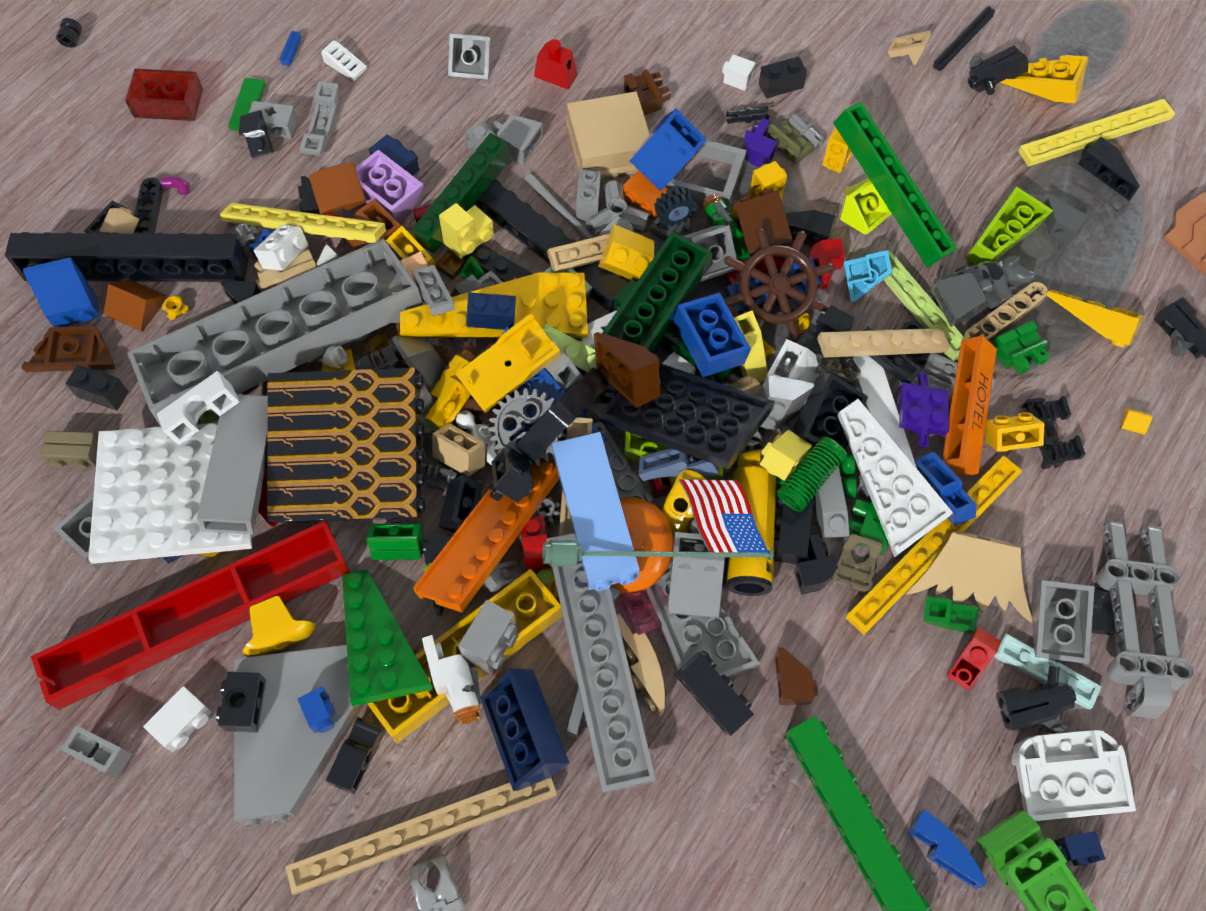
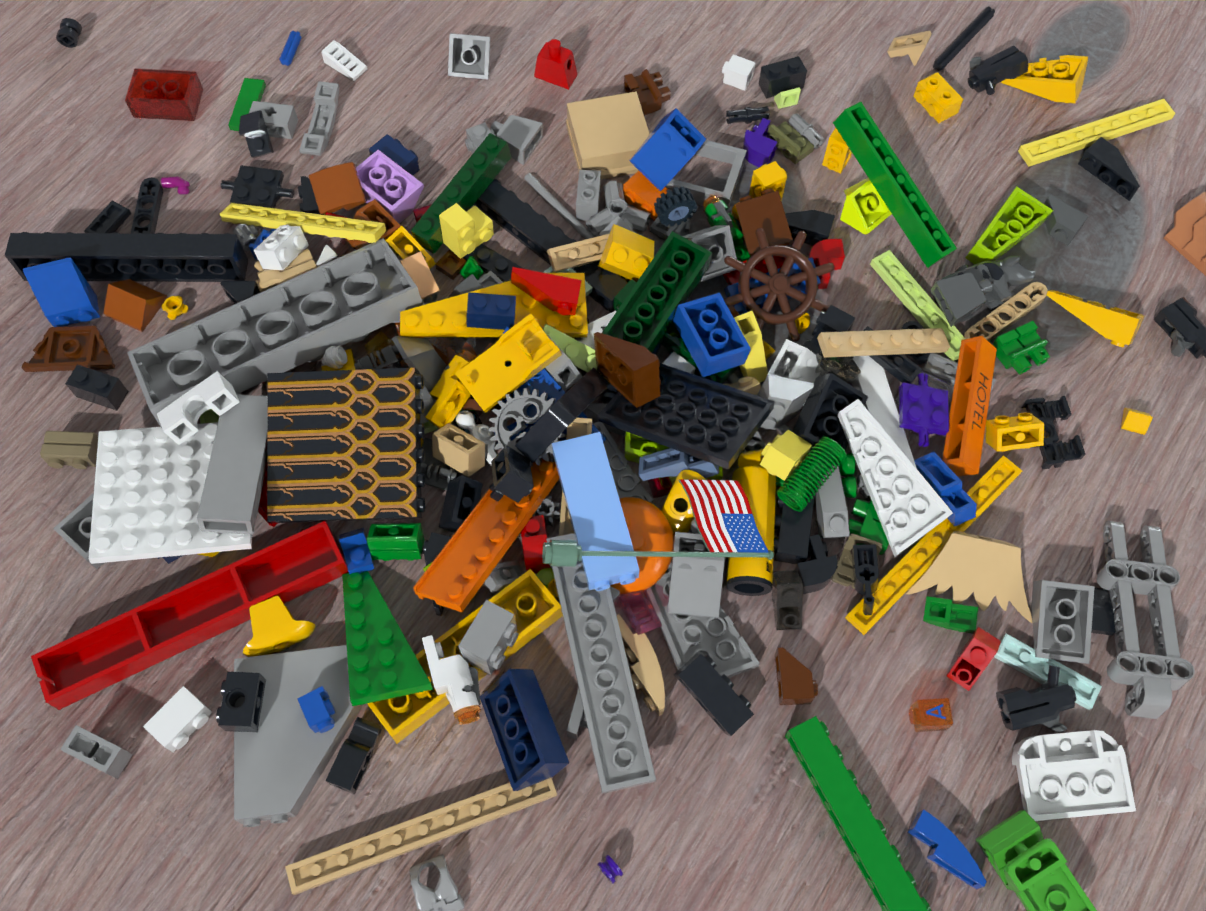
tan brick [99,207,139,234] -> none
light grey plate [412,265,455,316] -> none
medium azure slope [844,250,892,302] -> none
dark blue brick [1055,831,1105,866] -> none
none -> black plate [221,165,294,208]
none -> blue slope [339,528,375,574]
none -> red slope [511,267,582,316]
none -> dark purple bush [597,855,623,884]
none -> clear smoke slope [772,570,803,630]
none -> yellowish green slope [774,87,801,109]
none -> black piece [852,545,879,615]
none -> clear orange brick [909,698,953,732]
none -> yellow brick [913,72,963,123]

